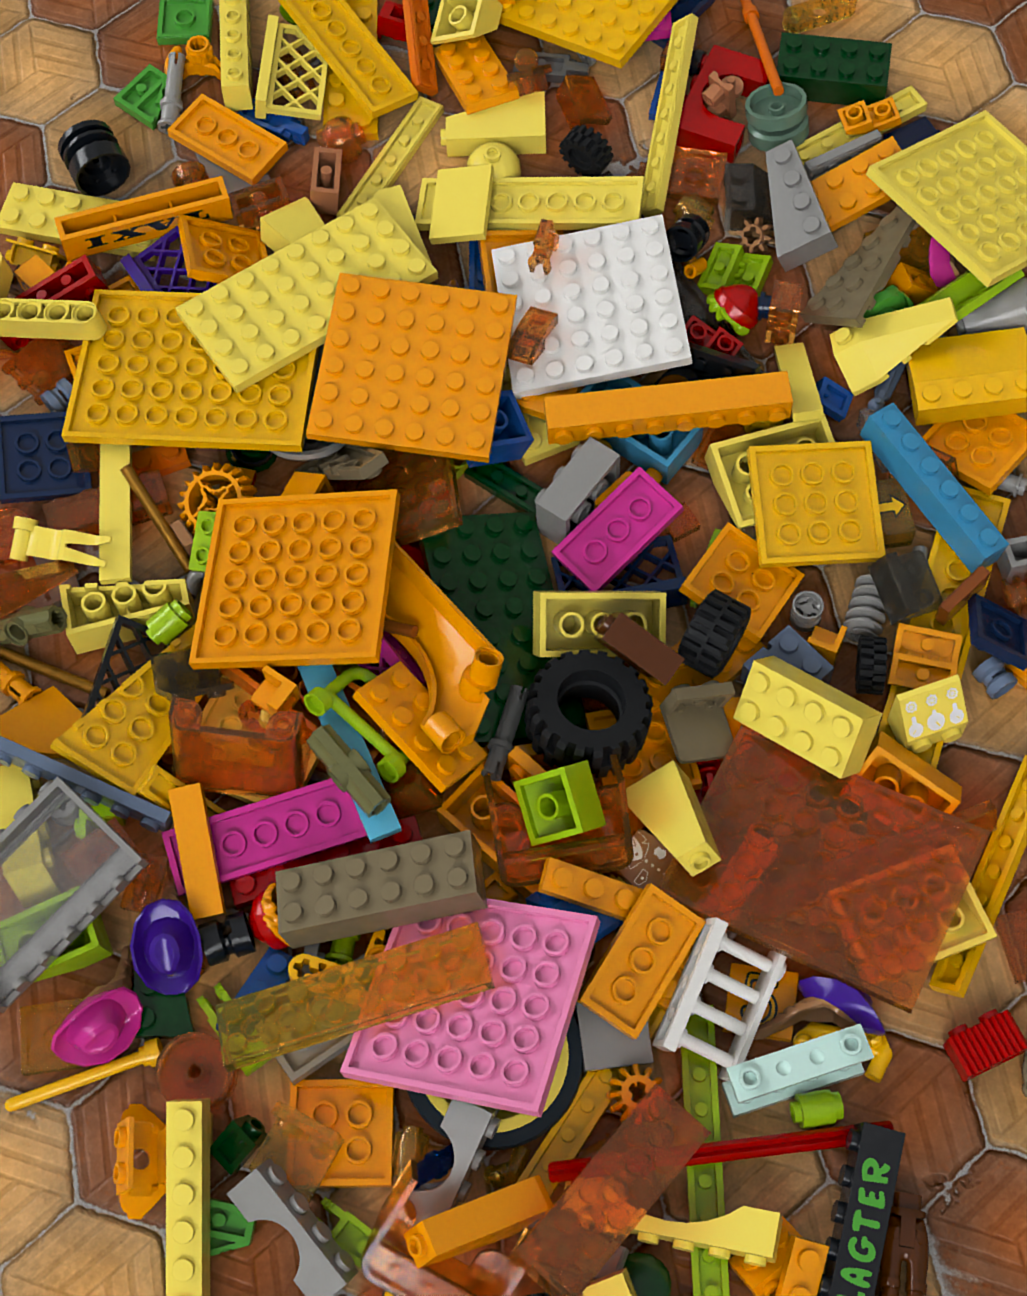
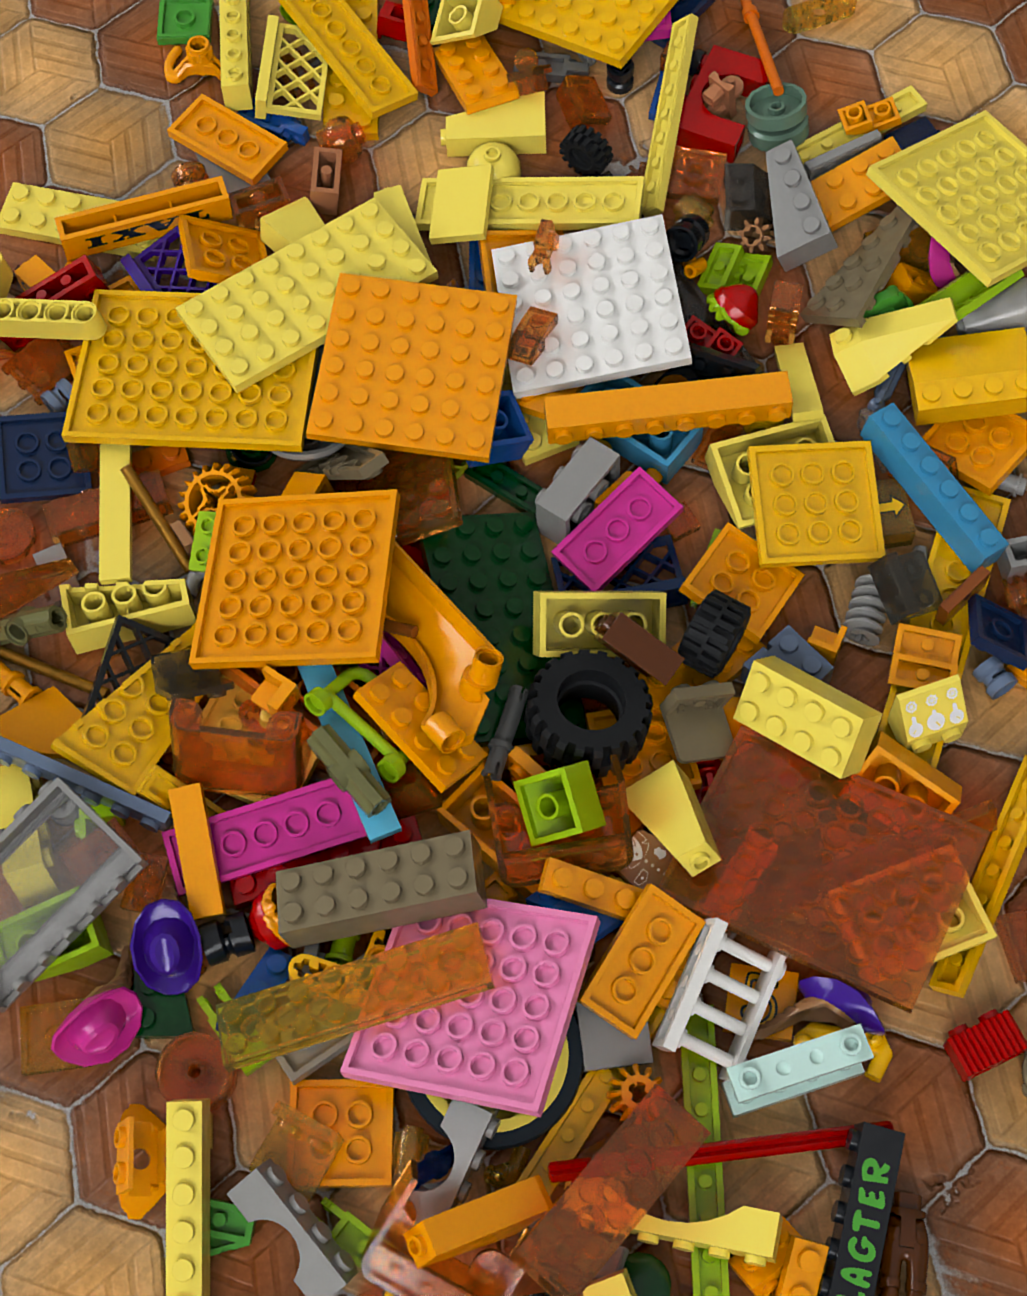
yellow hinge [5,237,67,272] -> none
yellow piece [5,1037,166,1112] -> none
light yellow flag [9,516,112,567] -> none
black wheel [58,120,131,197] -> none
bright green wing [113,64,167,130] -> none
lime brick [145,599,193,645] -> none
light grey pin [157,52,186,134] -> none
dark green bracket [210,1115,271,1175] -> none
light yellow tile [336,96,444,218] -> none
dark blue plate [758,291,773,321] -> none
dark green brick [777,32,892,106] -> none
lime brick [789,1089,844,1129] -> none
light grey wheel [790,591,824,632] -> none
blue bracket [816,376,854,422] -> none
black tyre [855,636,887,695] -> none
none -> black wheel [607,58,634,95]

